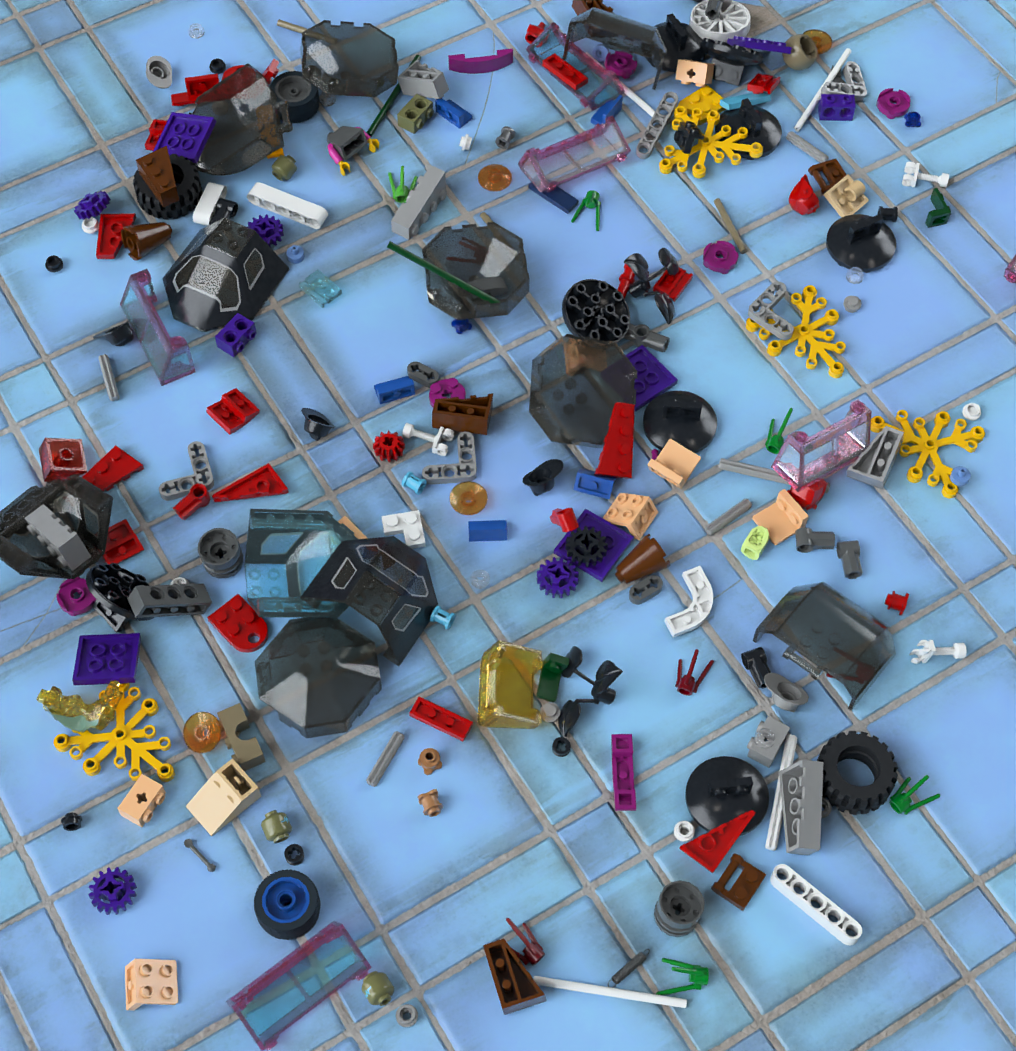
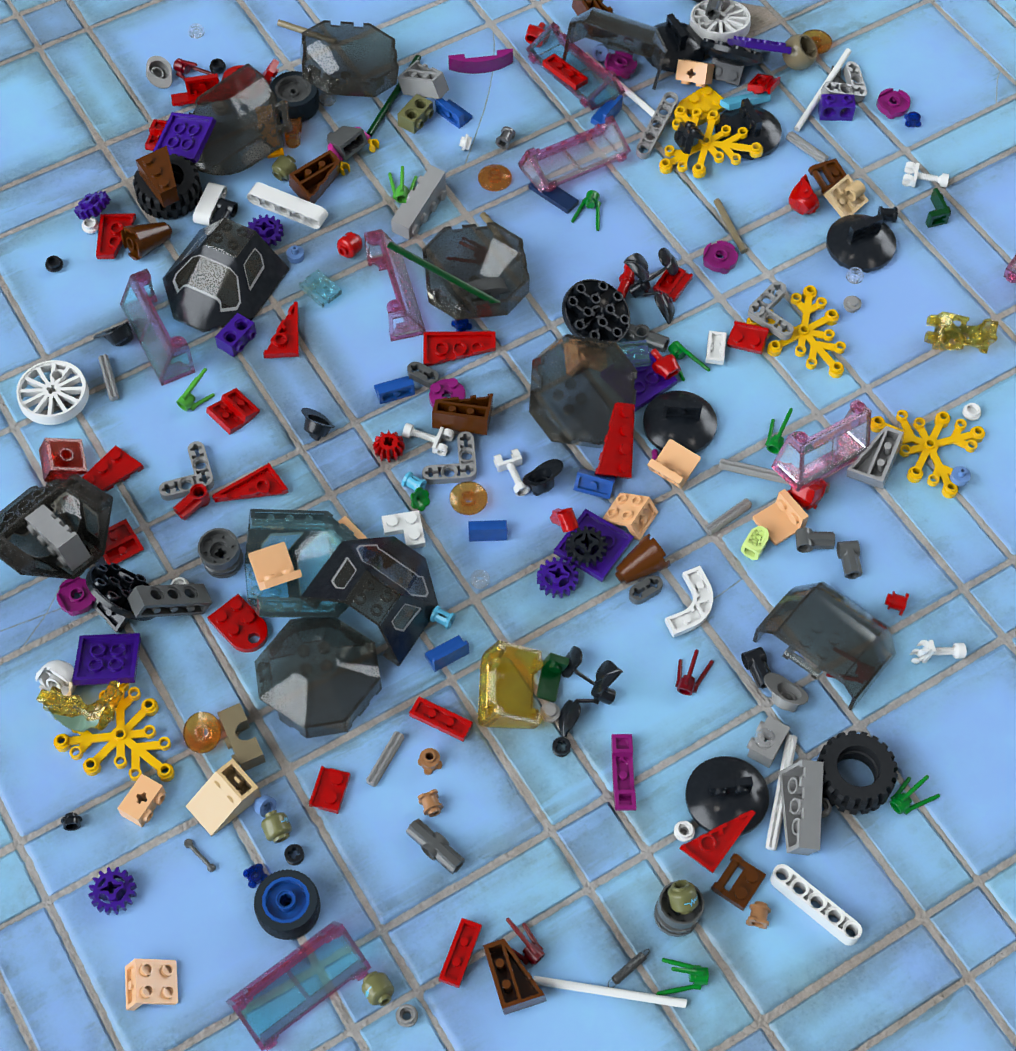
none -> white piece [16,360,89,425]
none -> white cylinder [35,660,77,700]
none -> dark red plant [173,58,214,81]
none -> bright green plant [176,368,215,411]
none -> clear blue plate [243,863,268,888]
none -> light nougat bracket [248,542,303,591]
none -> medium blue tile [254,795,276,818]
none -> red wing [263,302,299,358]
none -> clear orange piece [284,117,302,148]
none -> reddish brown wedge [289,149,341,204]
none -> red plate [309,766,351,814]
none -> red head [337,232,363,258]
none -> windscreen [364,229,426,342]
none -> dark grey piece [406,818,465,875]
none -> green plant [410,487,430,511]
none -> red wing [423,331,496,366]
none -> blue panel [425,635,469,672]
none -> red plate [438,918,482,988]
none -> white bar [493,449,530,497]
none -> clear light blue plate [610,340,651,369]
none -> red piece [650,348,681,380]
none -> green plant [668,341,710,381]
none -> olive head [668,880,699,914]
none -> white plate [705,330,727,365]
none -> red plate [727,321,770,355]
none -> medium nougat brick [746,901,771,929]
none -> clear yellow hips [924,312,998,354]

